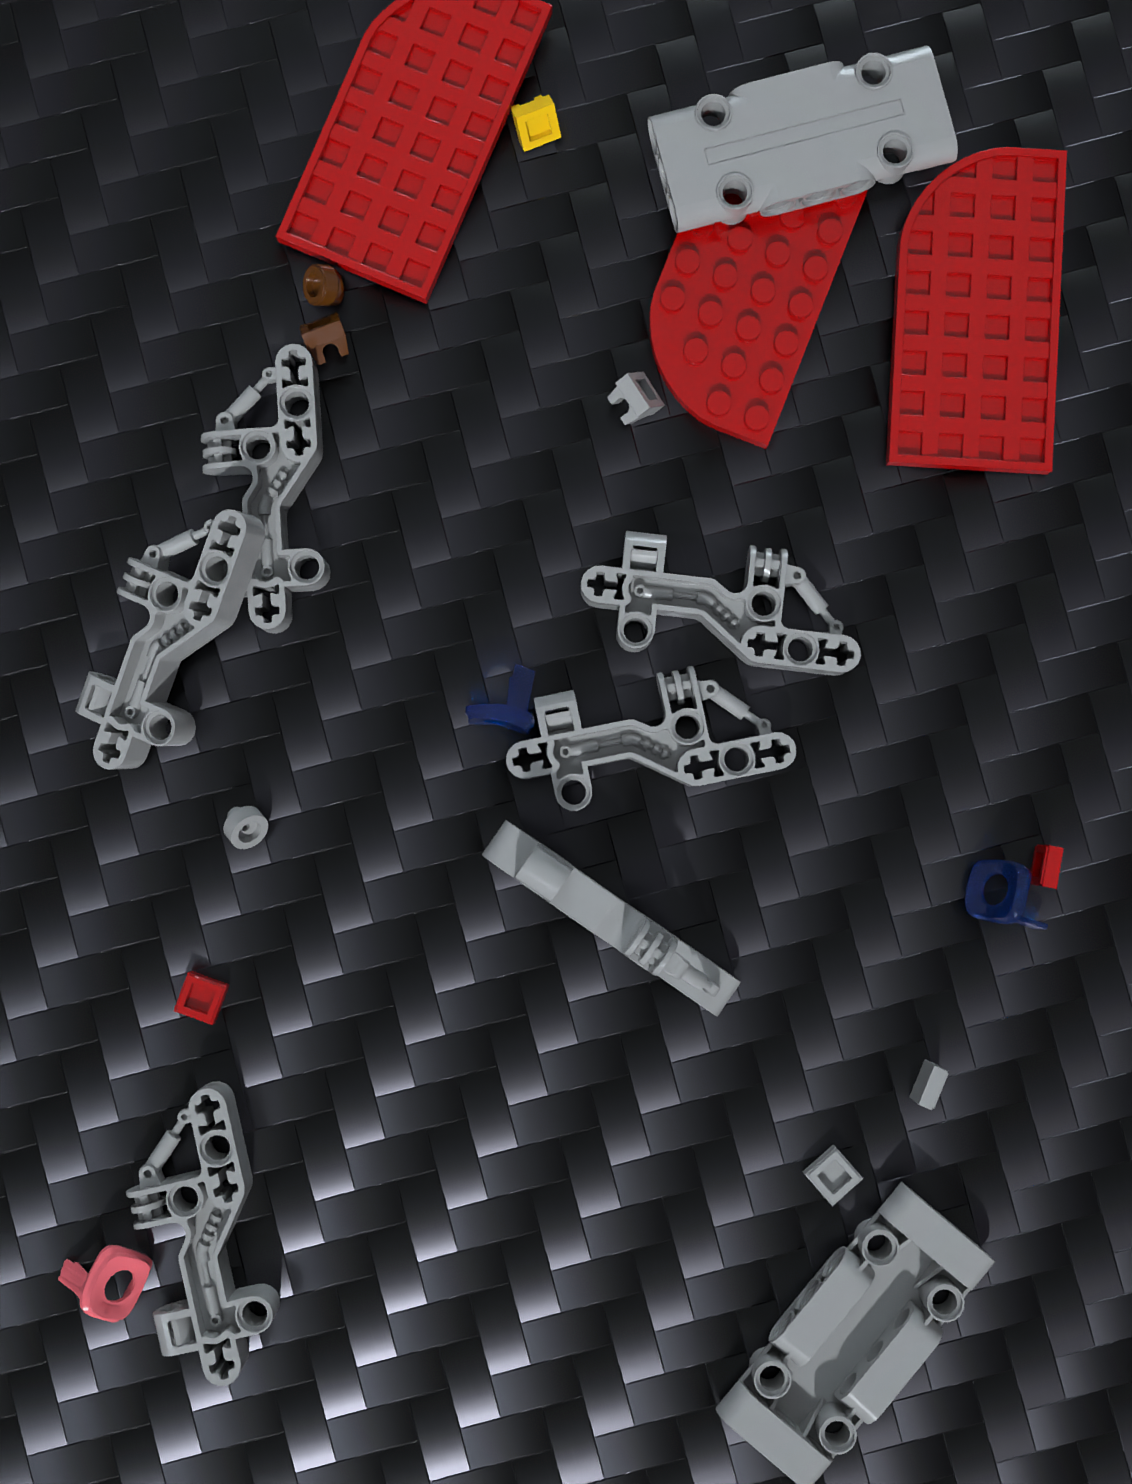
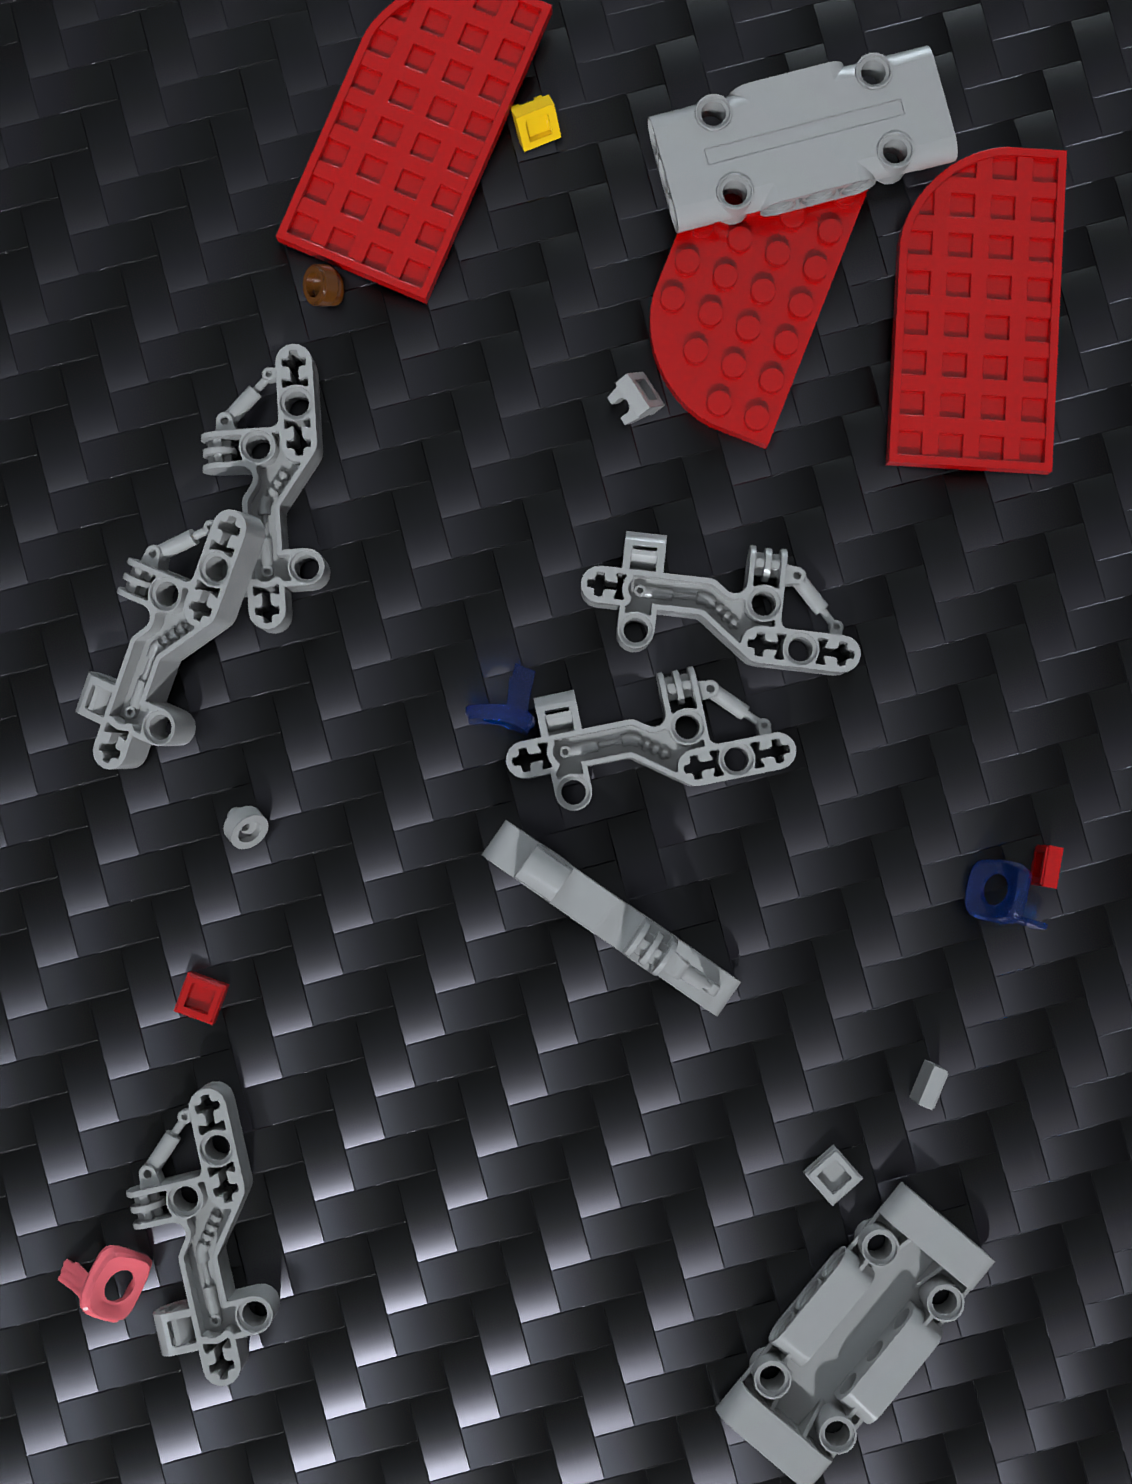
reddish brown tile [300,312,349,365] -> none

